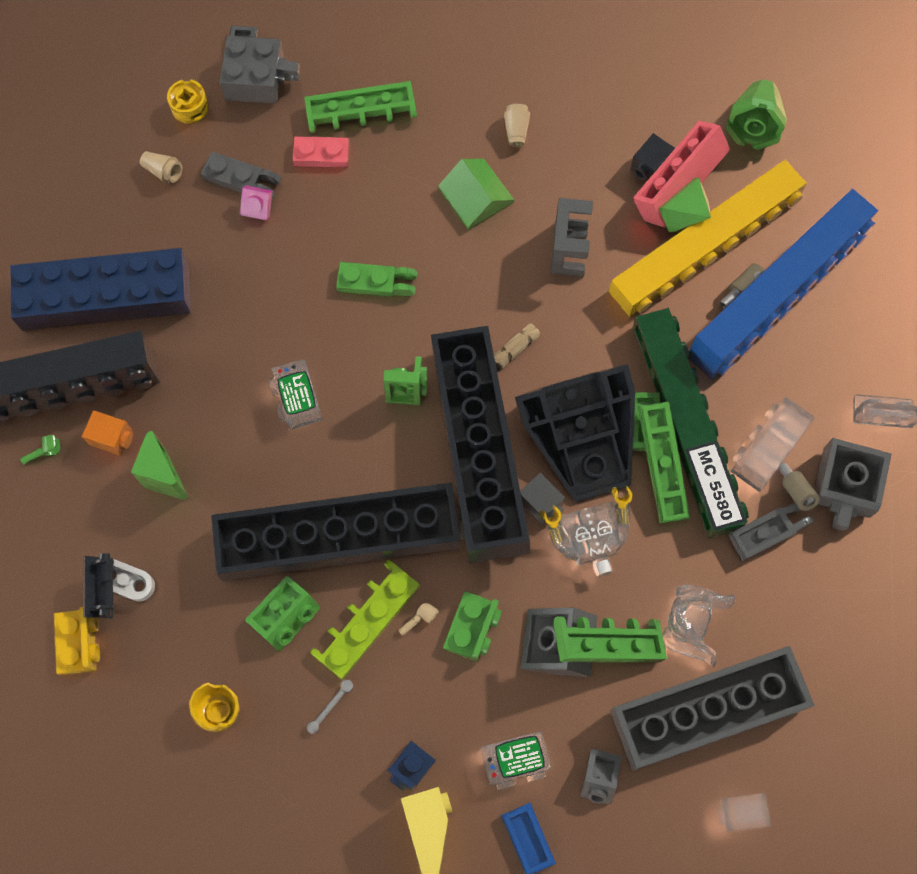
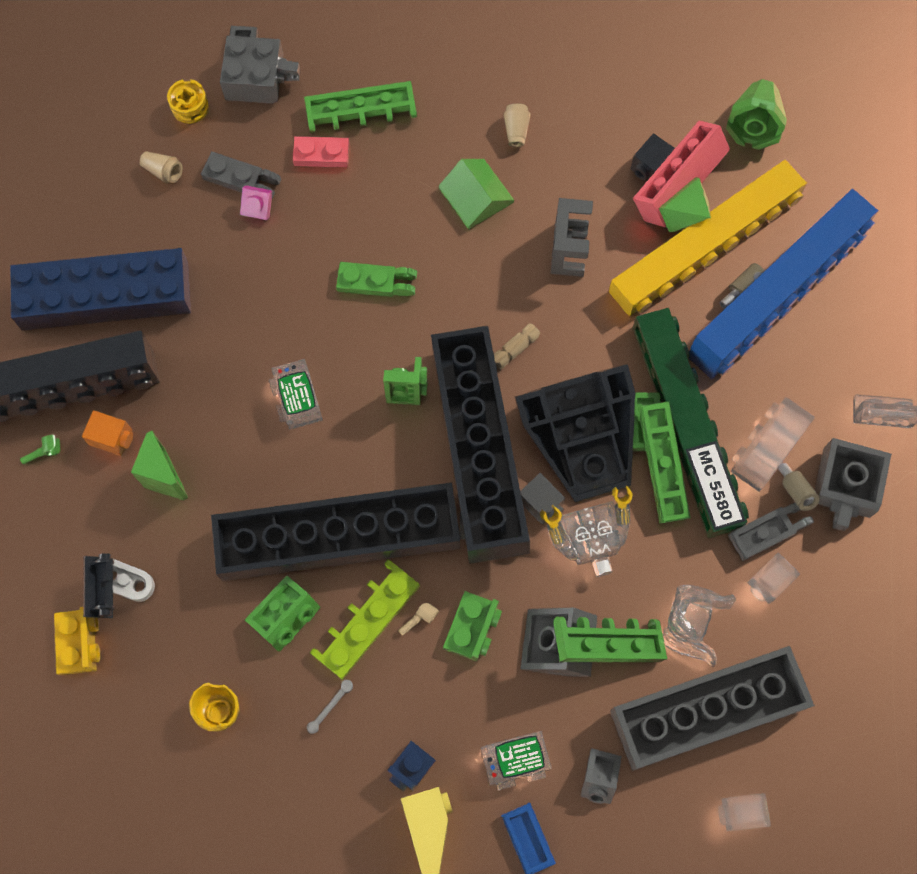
none -> clear brick [747,552,800,604]

